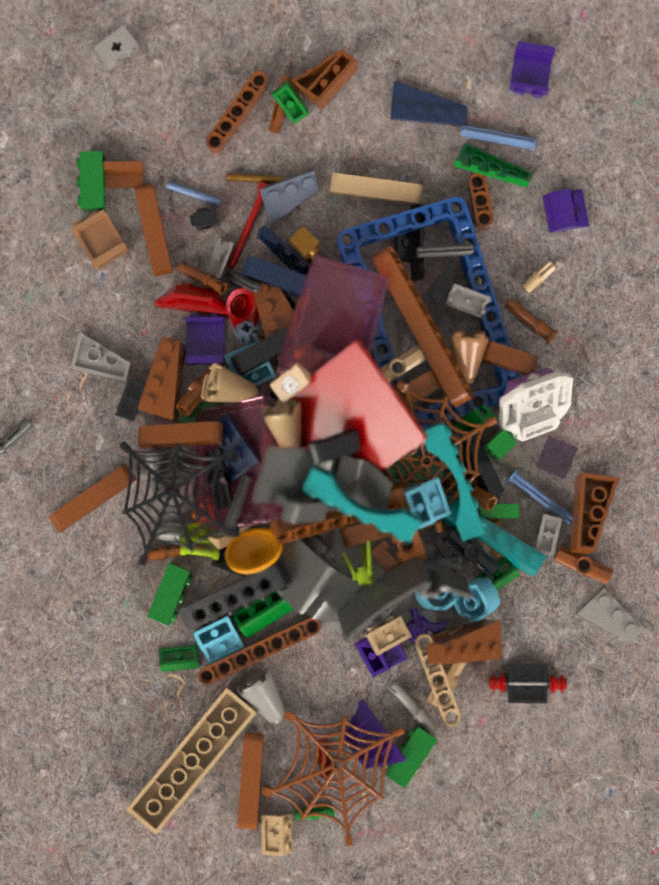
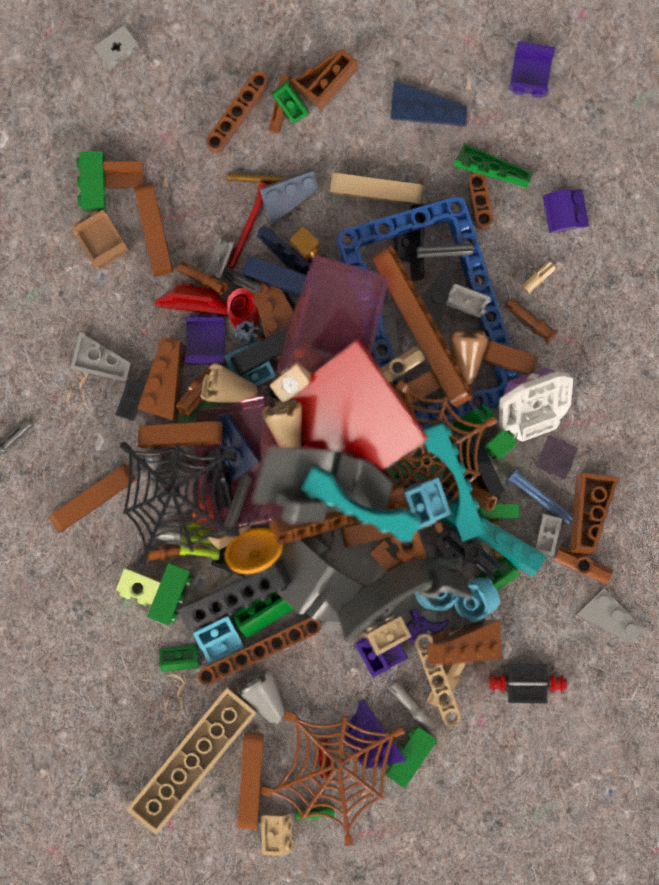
medium blue bar [166,181,222,206] -> none
black brick [190,204,219,231] -> none
black beam [308,429,362,464] -> none
lime plant [342,540,374,585] -> none
medium blue axle [460,125,536,152] -> none
none -> yellowish green brick [116,568,161,606]

